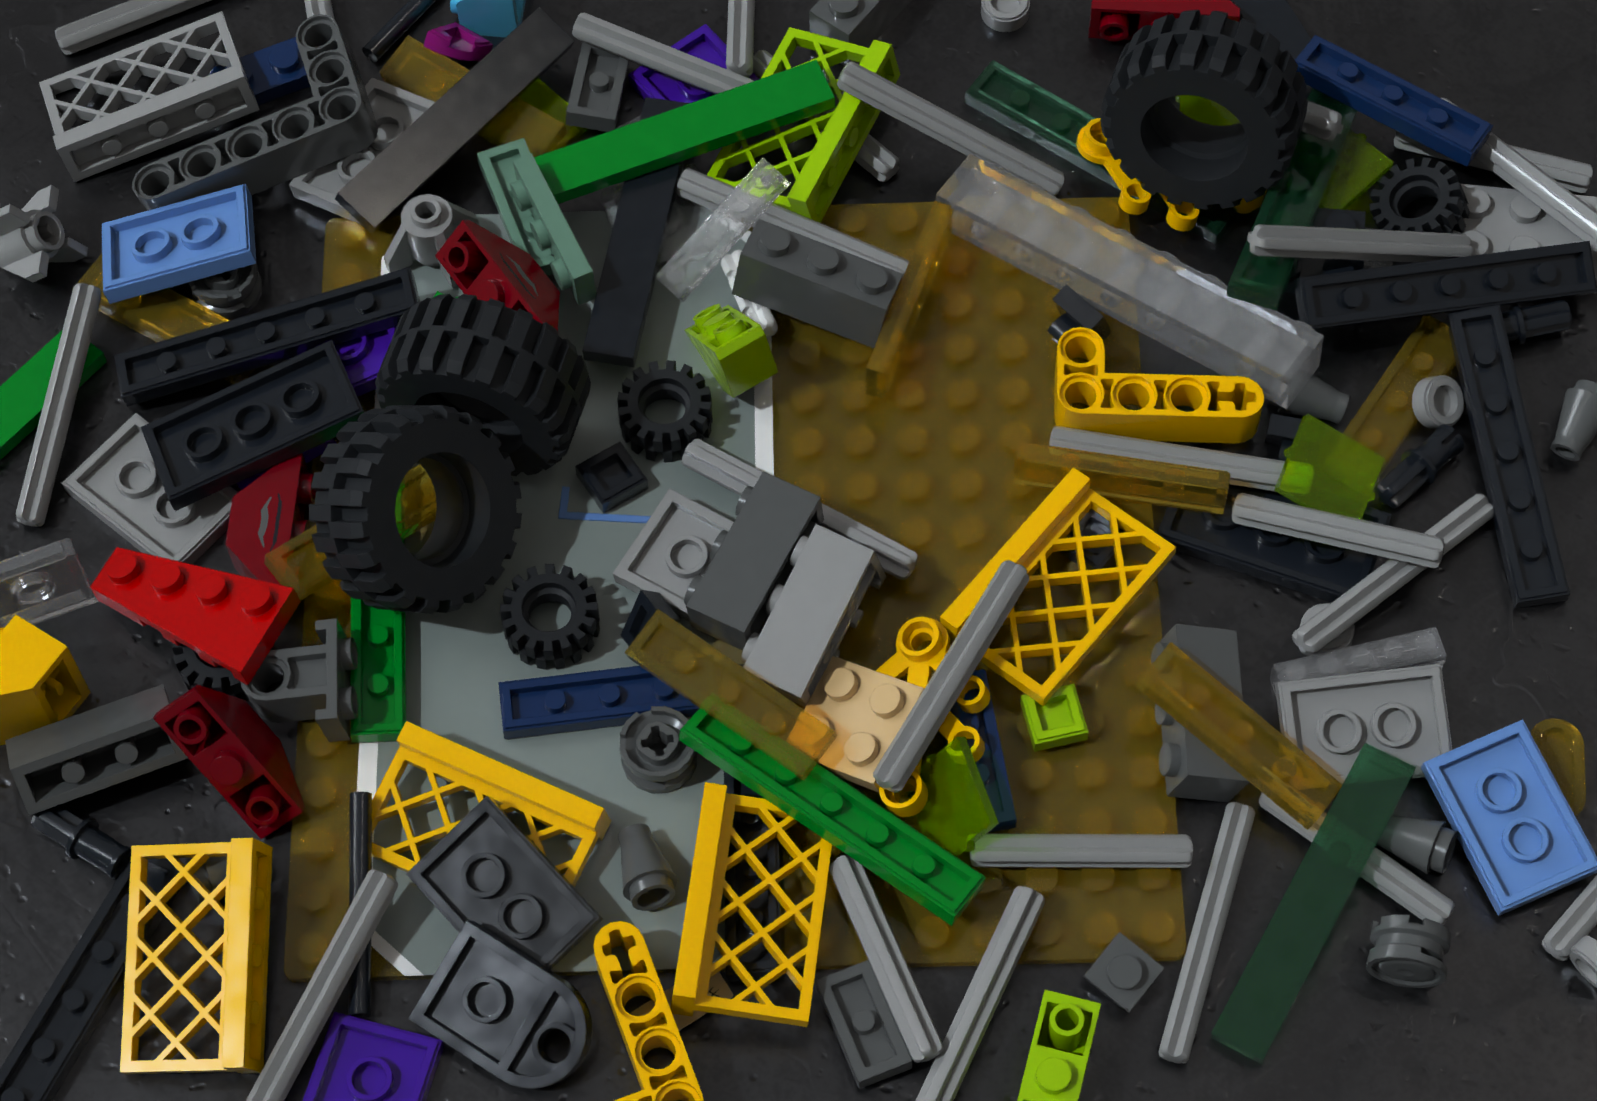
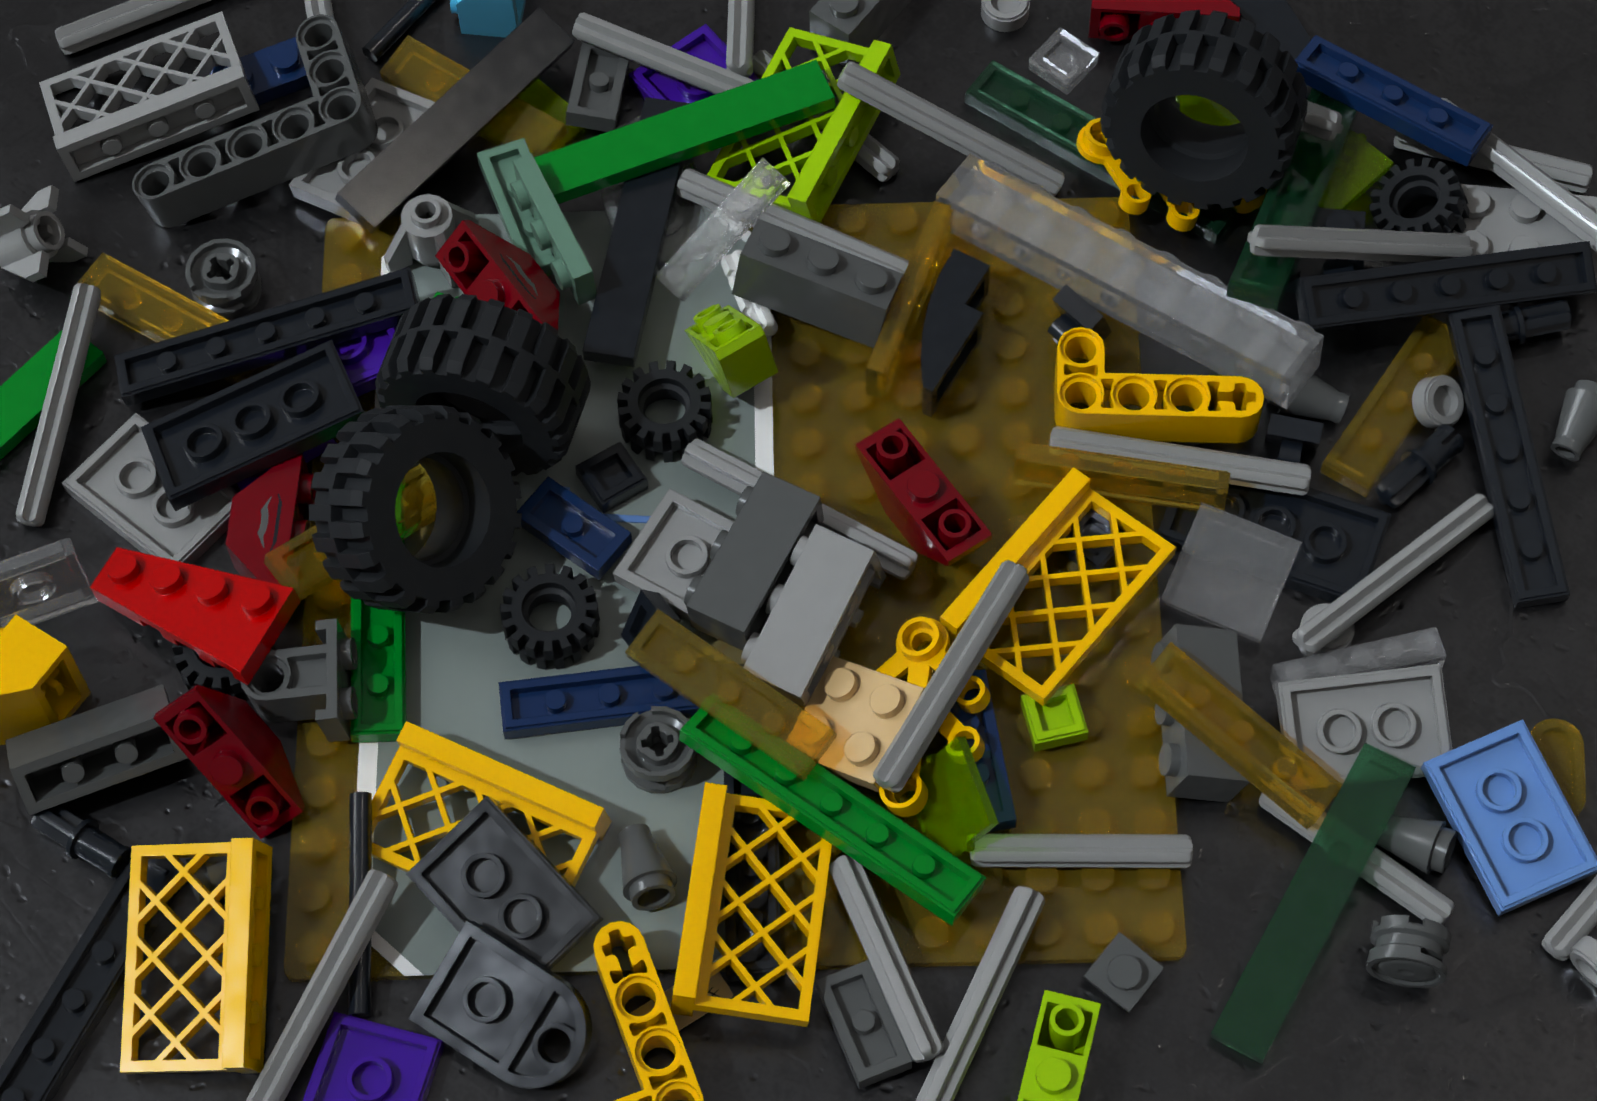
medium blue tile [102,184,256,304] -> none
magenta tile [423,22,493,61] -> none
light grey axle [1158,802,1256,1064] -> none
light grey axle [1232,493,1445,568] -> none
clear neon green piece [1274,414,1385,519] -> none
none -> dark blue plate [517,476,632,580]
none -> dark red slope [855,418,993,567]
none -> black slope [920,249,990,418]
none -> clear plate [1029,27,1099,95]
none -> clear tile [1160,502,1302,643]

